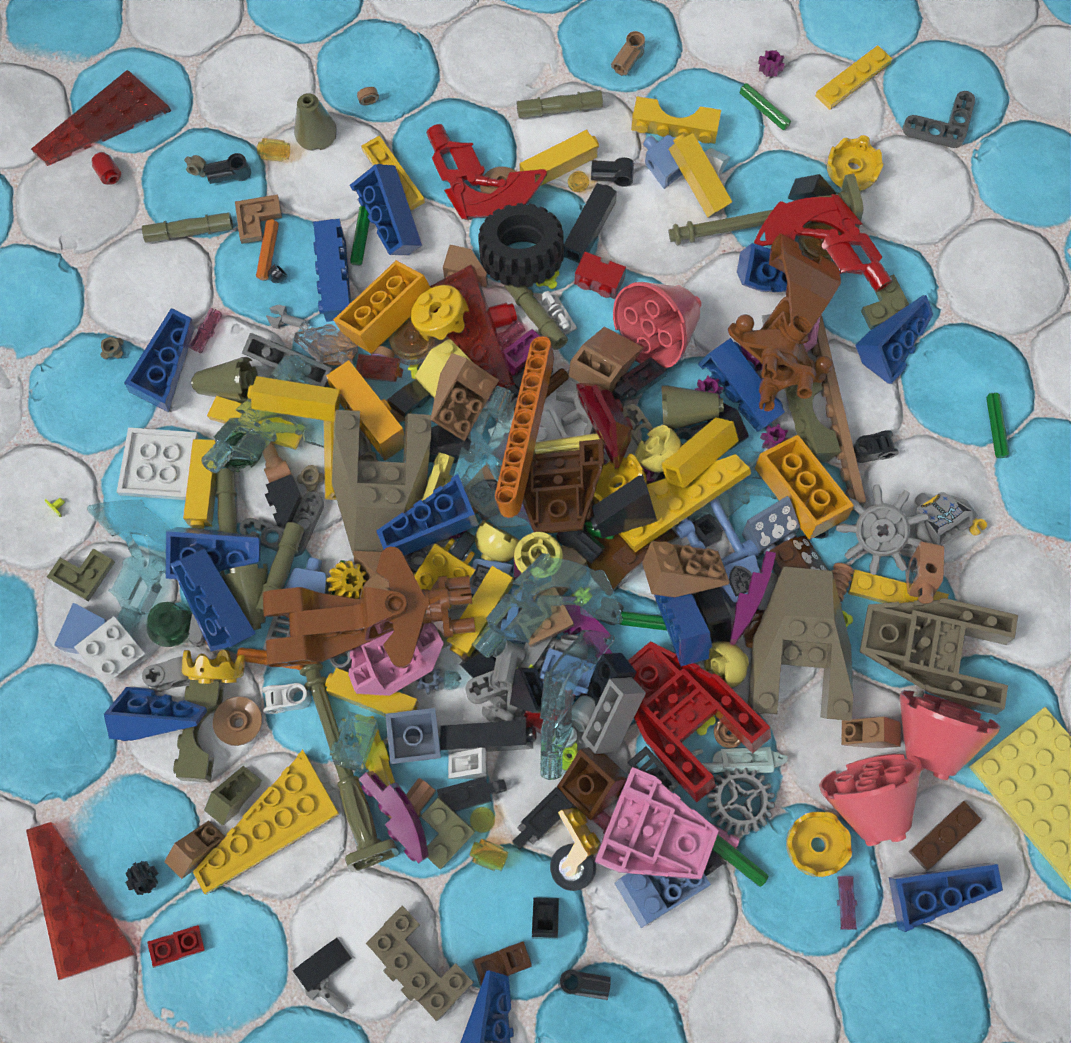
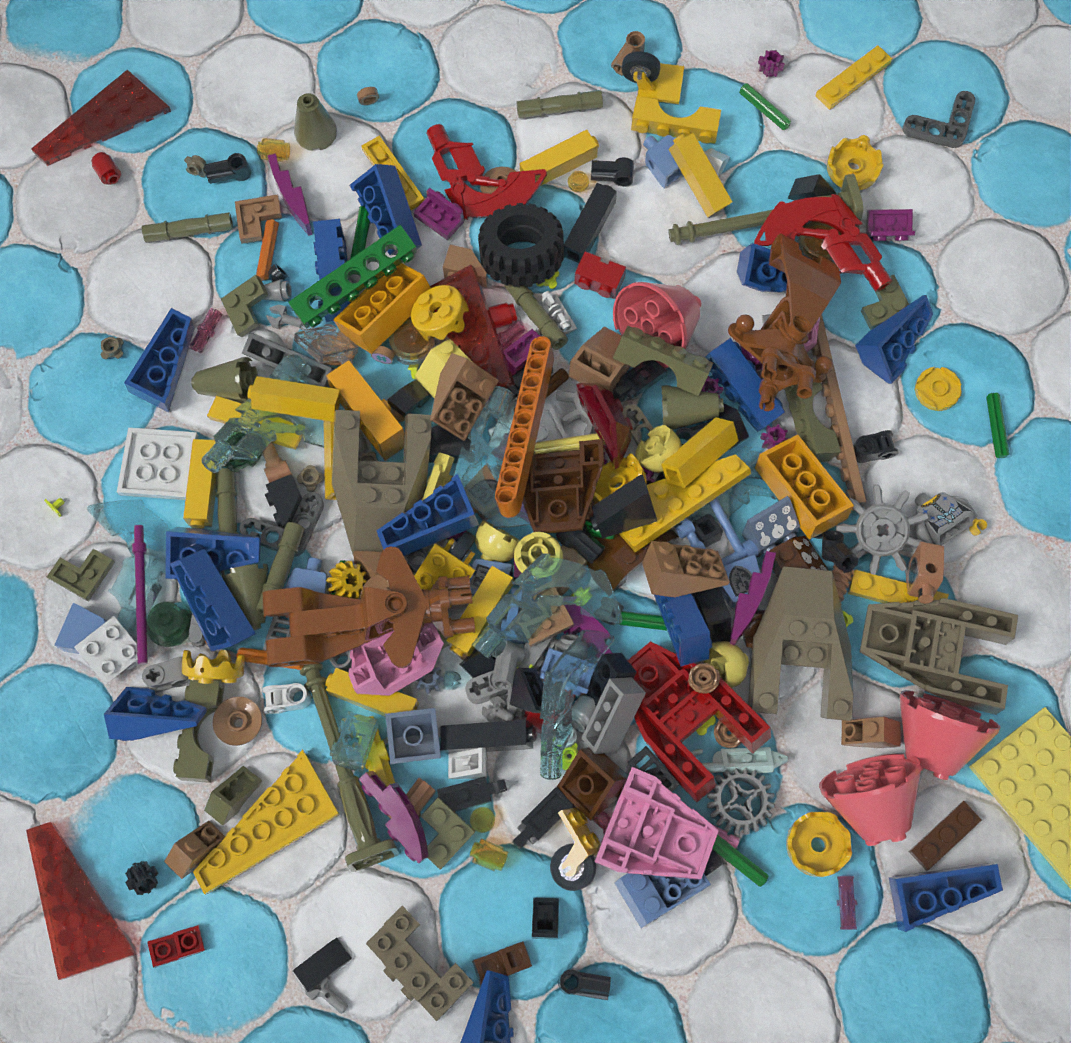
clear red plate [356,354,403,382] -> none
none -> magenta bar [132,525,148,665]
none -> olive plate [221,275,268,337]
none -> light grey cone [262,279,292,301]
none -> magenta slope [267,153,313,236]
none -> green brick [288,225,417,329]
none -> magenta bracket [413,188,464,240]
none -> olive arch [613,326,713,396]
none -> plate [622,51,684,104]
none -> medium nougat plate [688,663,720,693]
none -> black piece [822,530,858,573]
none -> magenta bracket [866,209,915,241]
none -> yellow tile [915,367,962,411]

